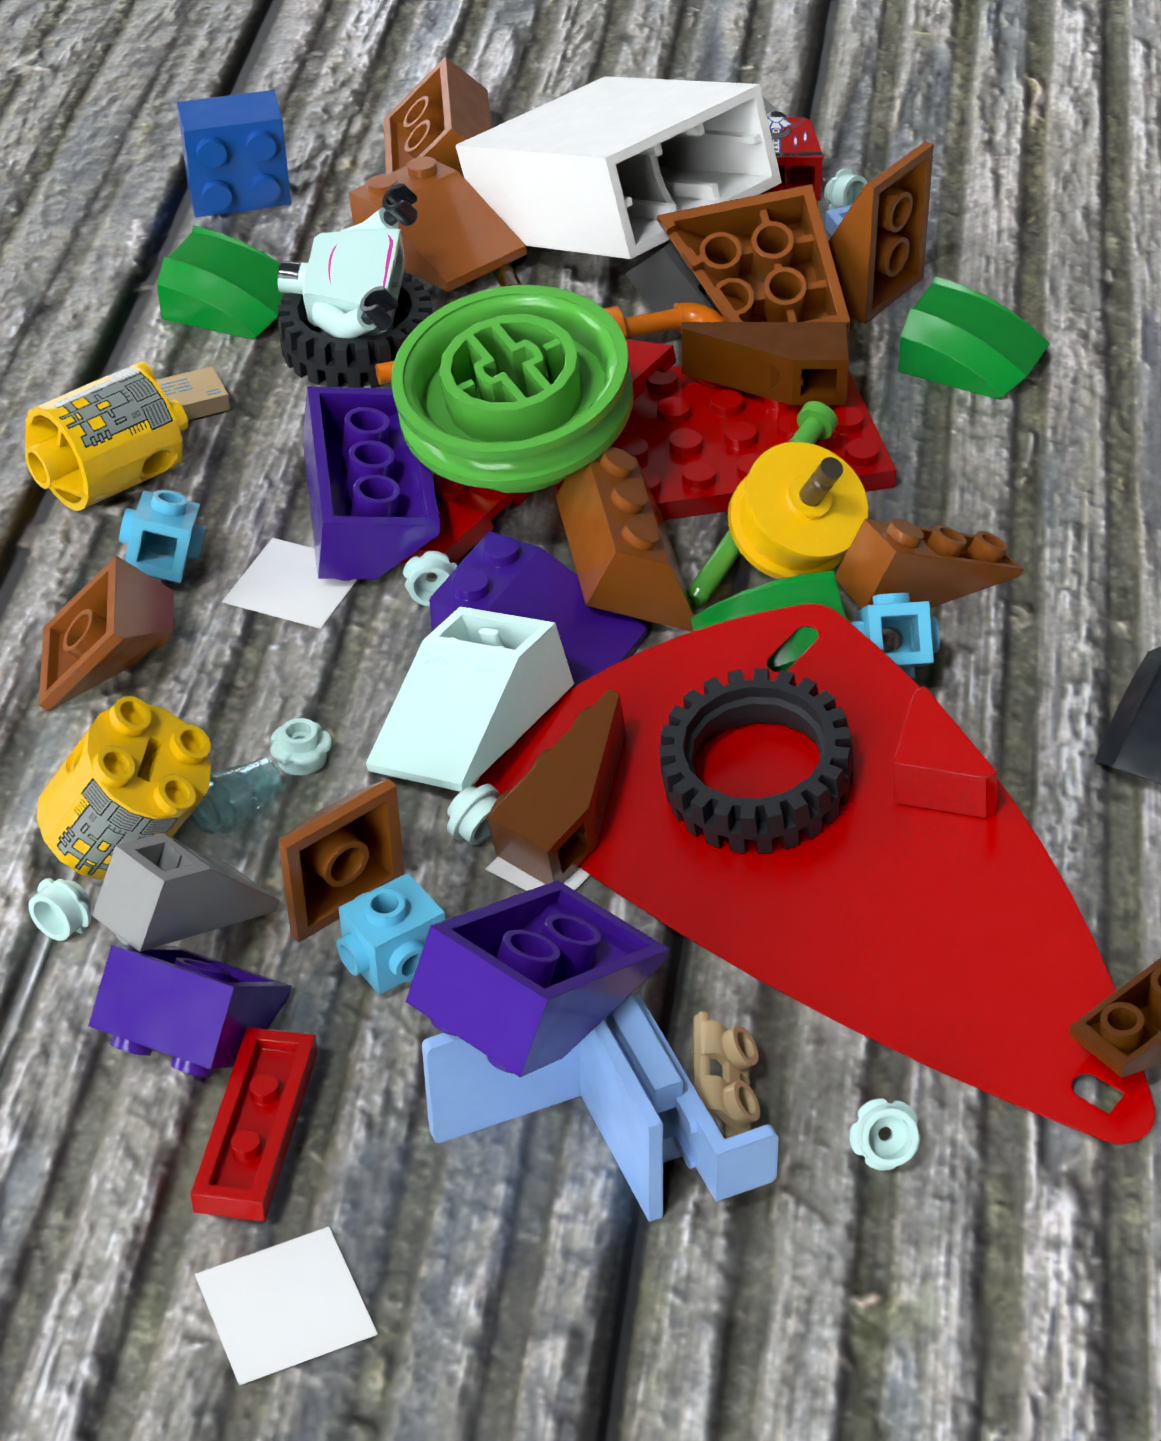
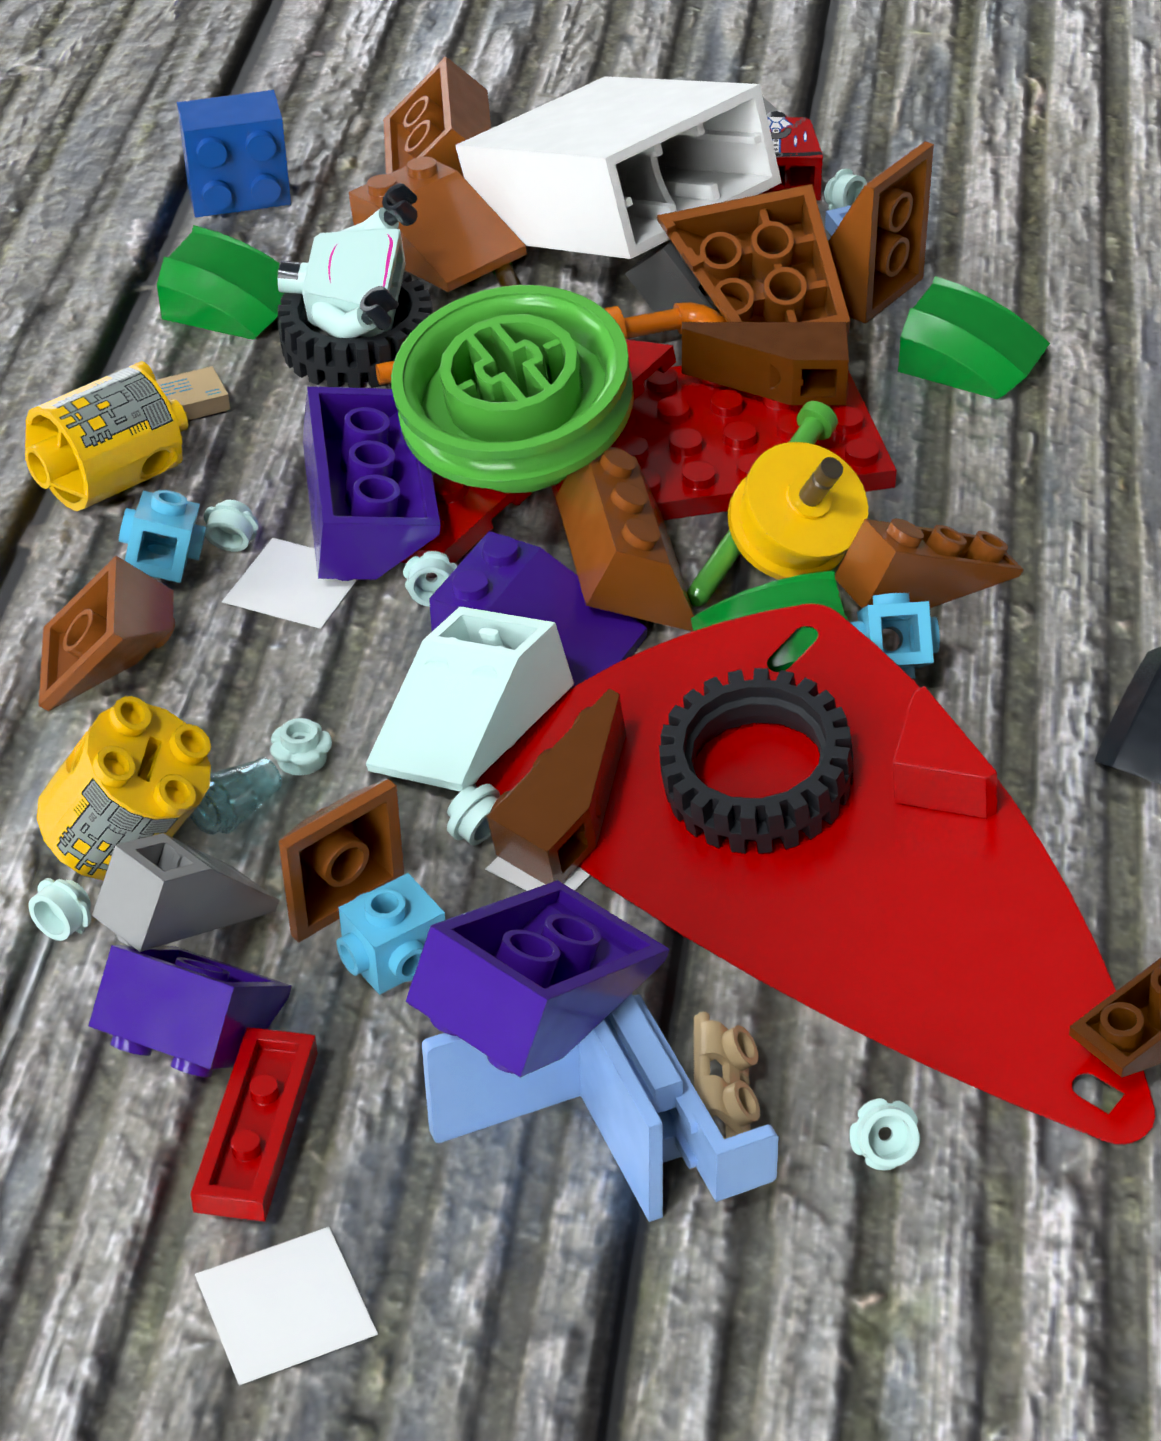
none -> light aqua plate [203,500,259,552]

